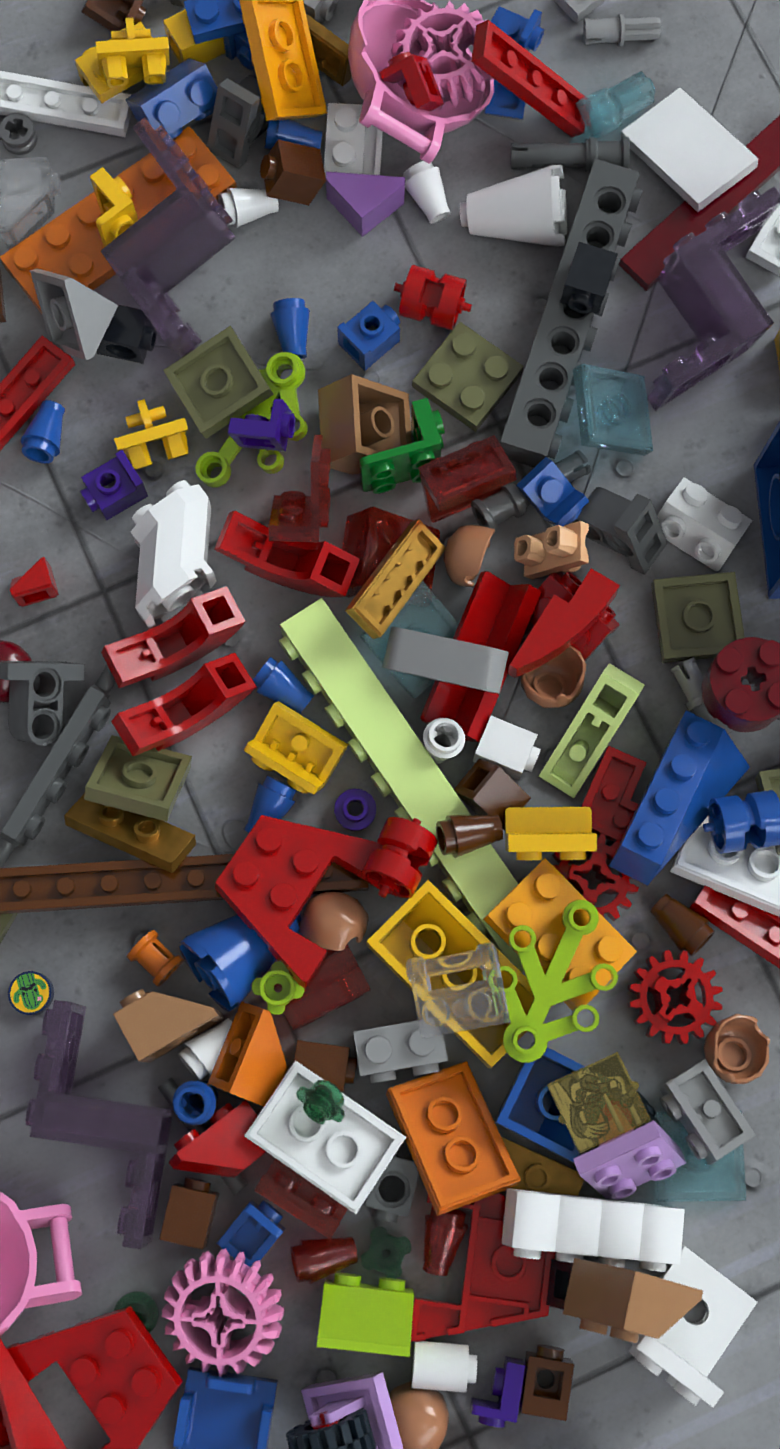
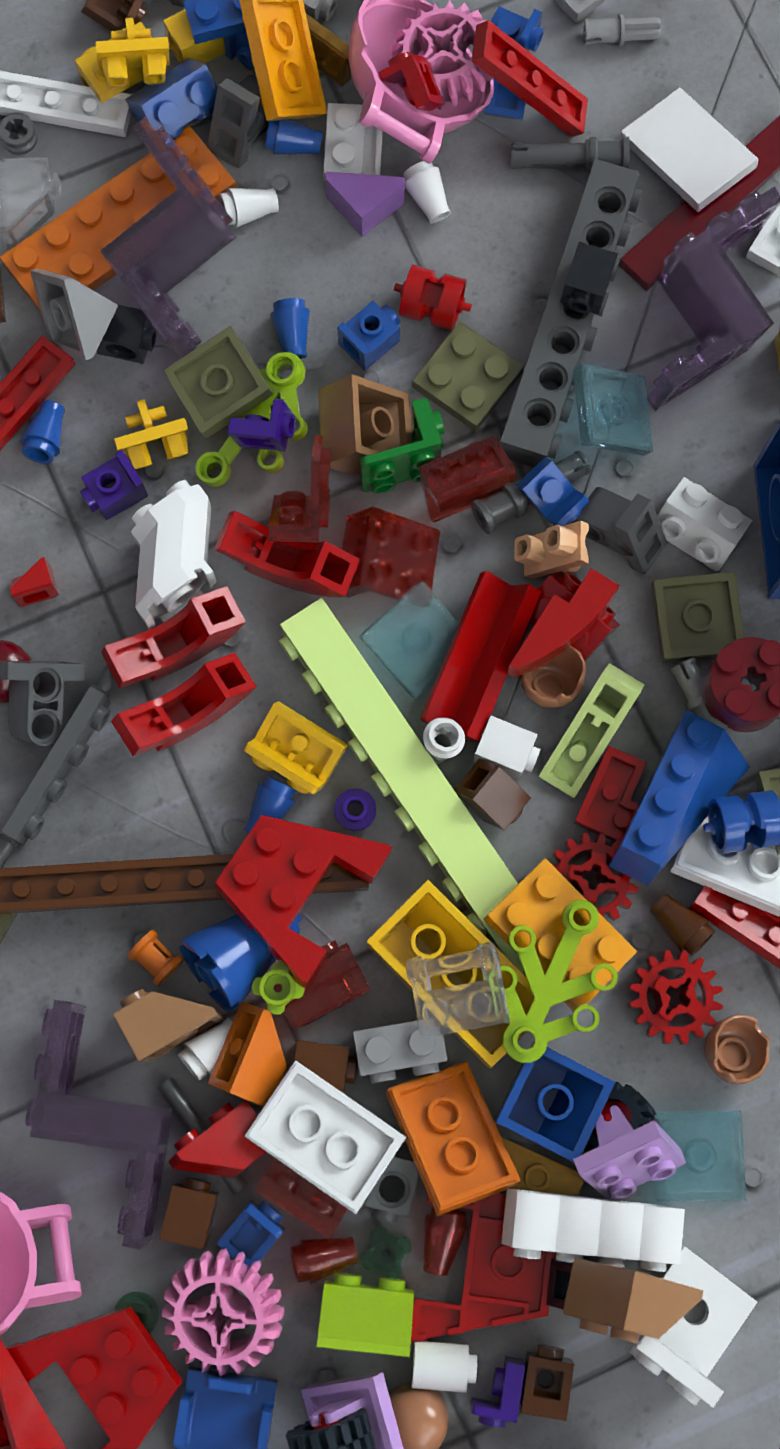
tile [8,971,54,1015] -> none
pearl gold plate [64,793,196,873] -> none
olive plate [84,735,192,822] -> none
yellow bracket [90,167,144,263] -> none
blue cone [172,1081,218,1125] -> none
blue cone [253,657,315,714] -> none
reddish brown brick [260,139,326,205] -> none
clear green plate [296,1080,345,1124] -> none
nougat hair [300,892,369,951] -> none
pearl gold plate [345,519,446,639] -> none
red wheel [361,817,438,899] -> none
light grey beam [382,626,509,694] -> none
reddish brown cone [436,815,503,858] -> none
nougat hair [444,525,495,587] -> none
white cone [460,165,568,247] -> none
yellow bracket [505,807,597,860] -> none
clear yellow piece [547,1052,651,1154] -> none
clear light blue piece [576,71,656,139] -> none
light grey bracket [659,1059,756,1165] -> none

